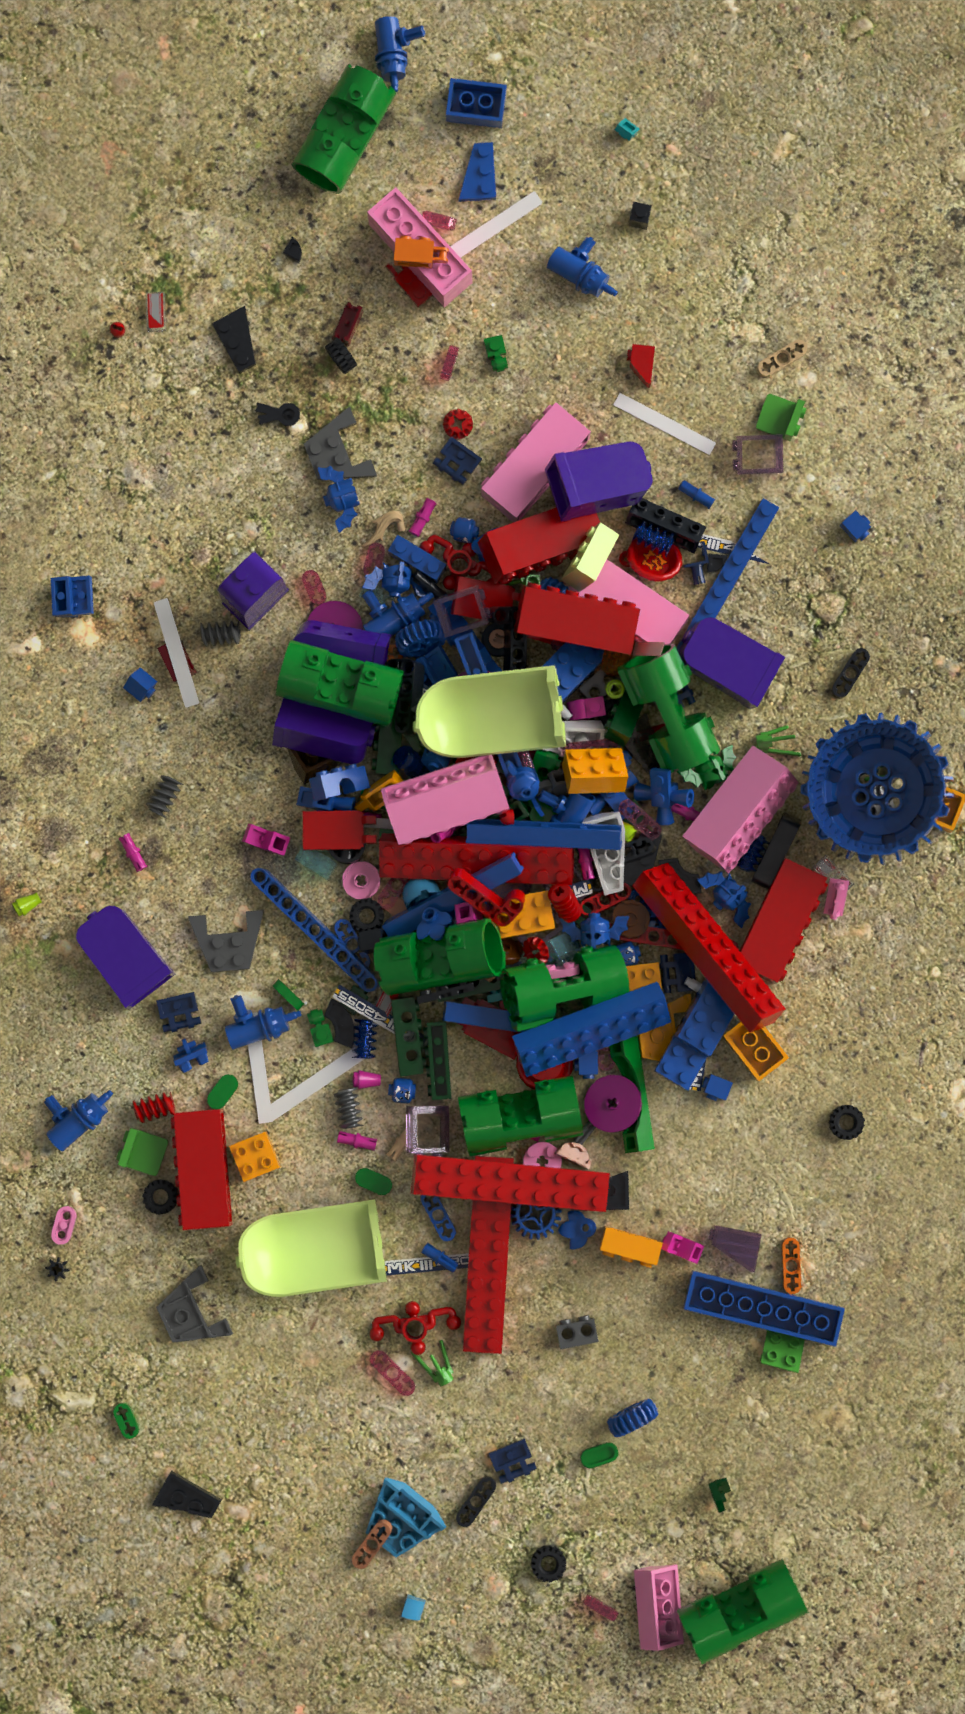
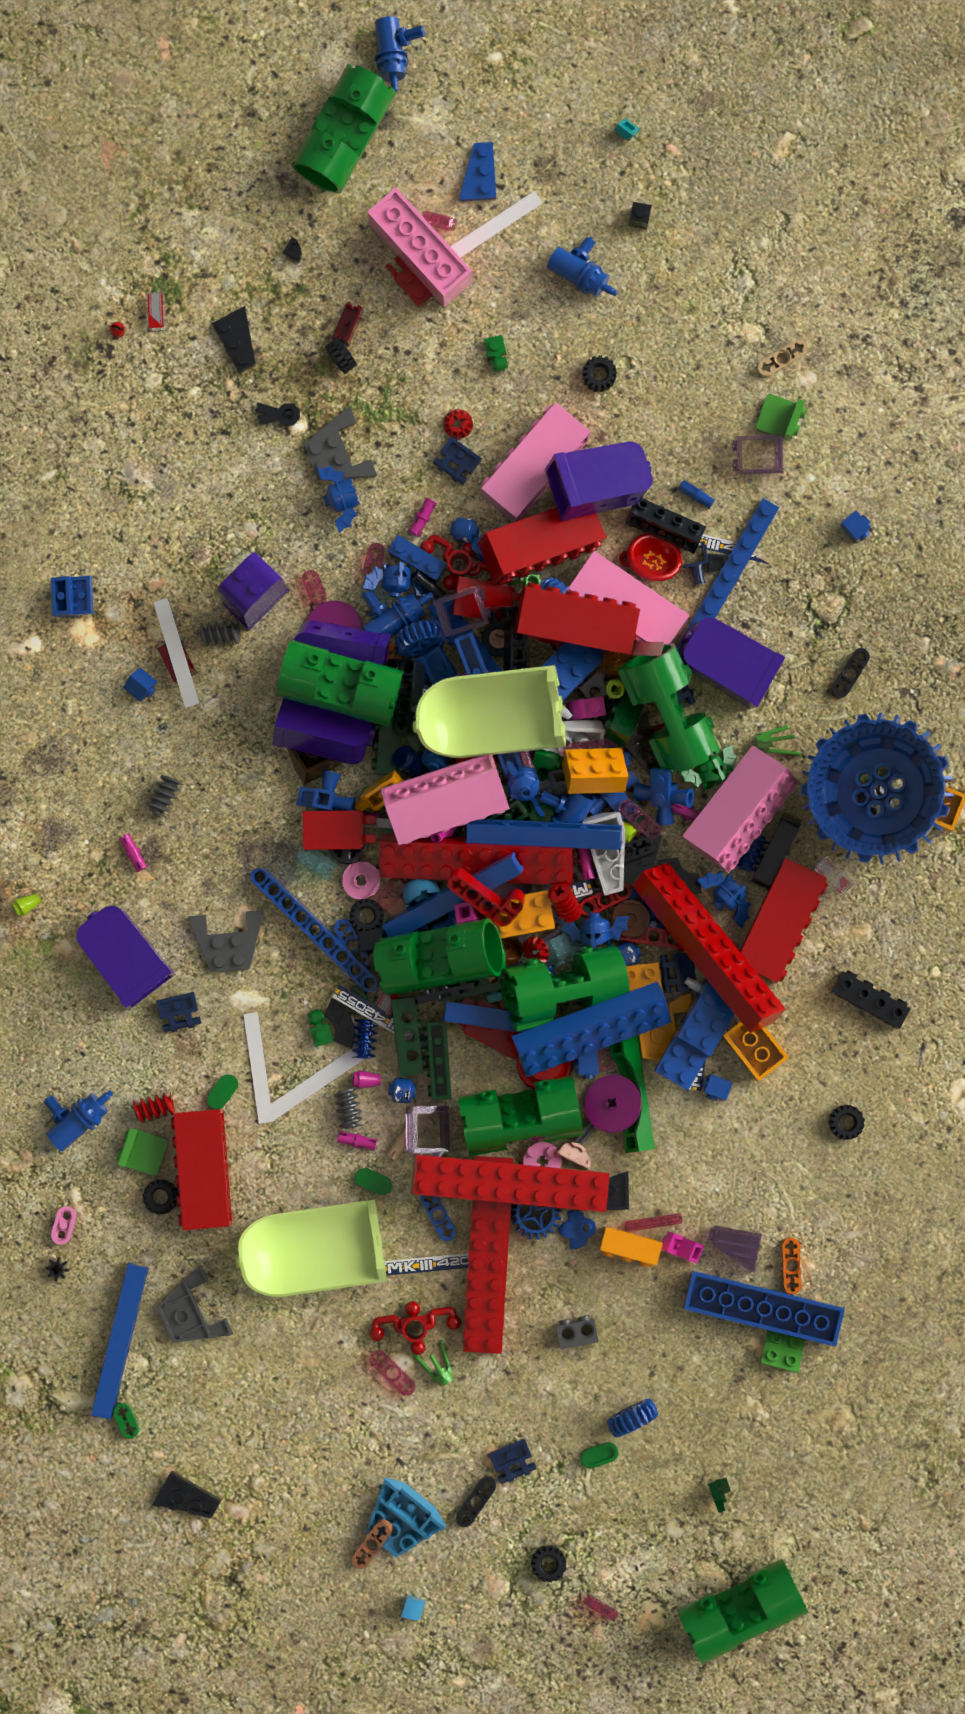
blue hips [173,1038,209,1073] -> none
blue piece [225,995,302,1050] -> none
light orange brick [229,1131,281,1182] -> none
dark pink brick [242,823,290,856] -> none
green beam [272,979,304,1011] -> none
blue arch [309,764,370,801] -> none
tan piece [361,510,406,547] -> none
orange brick [394,236,449,268] -> none
blue plate [417,907,451,941] -> none
blue axle [421,1243,458,1273] -> none
clear pink beam [440,345,459,381] -> none
blue brick [446,78,507,129] -> none
red hinge [500,809,514,825] -> none
bright pink plate [546,962,580,979] -> none
yellowish green wedge [561,522,619,592] -> none
white sticker [614,393,716,455] -> none
red slope [627,344,655,388] -> none
clear blue piece [632,521,674,557] -> none
bright pink slope [634,1565,684,1651] -> none
bright pink hinge [823,878,849,920] -> none
none -> blue tile [91,1262,149,1419]
none -> black tyre [582,355,617,392]
none -> clear pink axle [625,1213,682,1232]
none -> black brick [830,970,911,1029]

